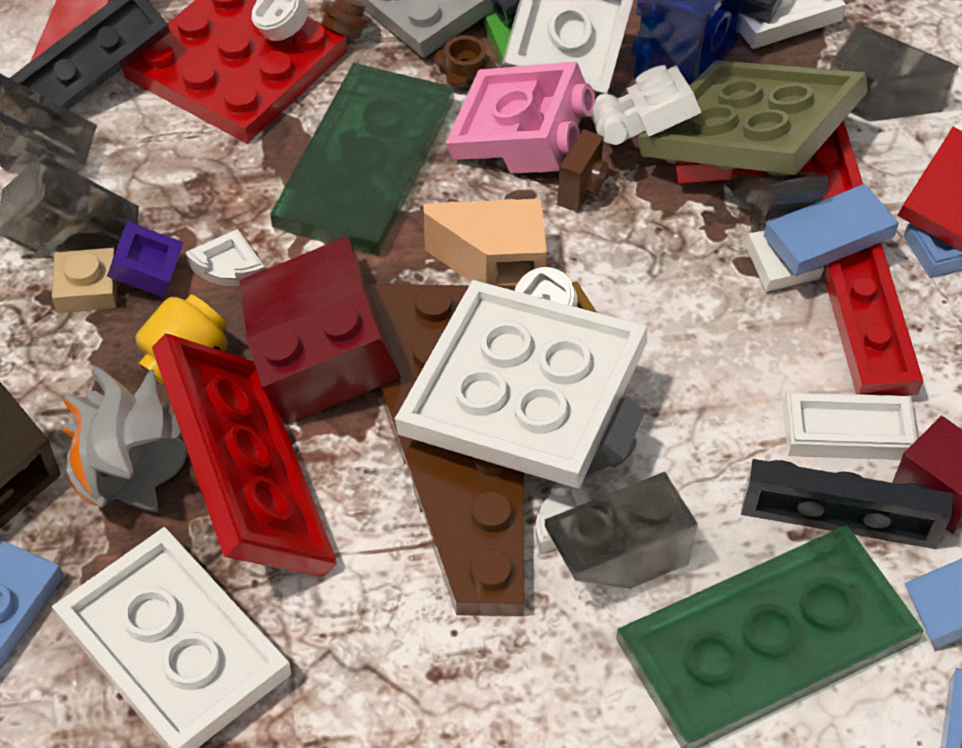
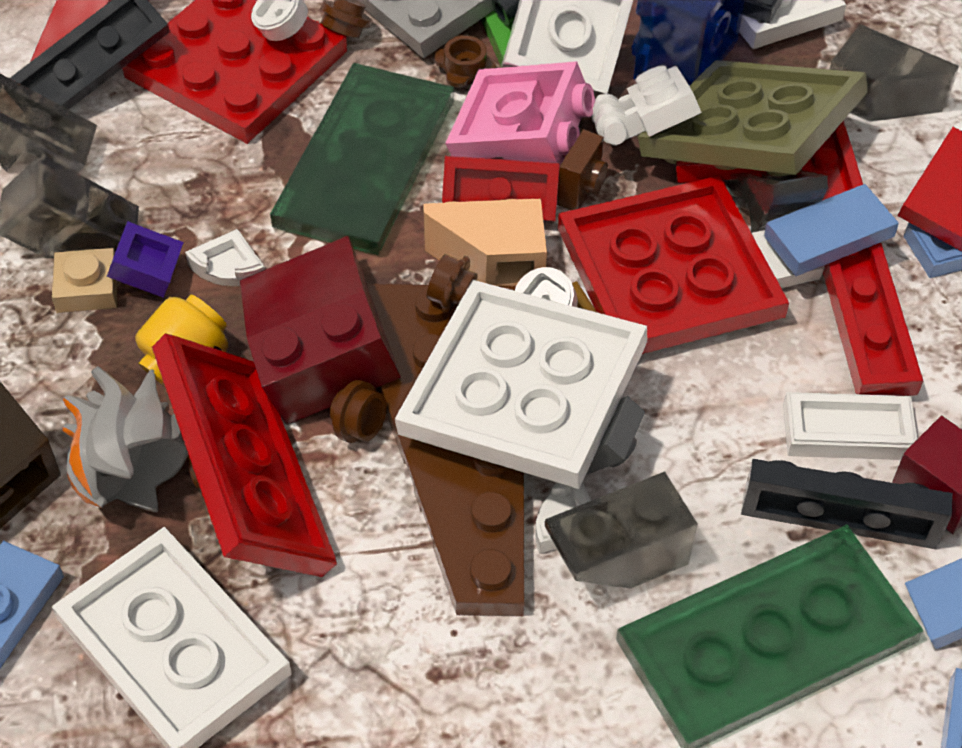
none -> reddish brown plate [330,380,387,443]
none -> reddish brown plate [426,254,478,313]
none -> red plate [442,156,560,221]
none -> red plate [558,175,789,354]

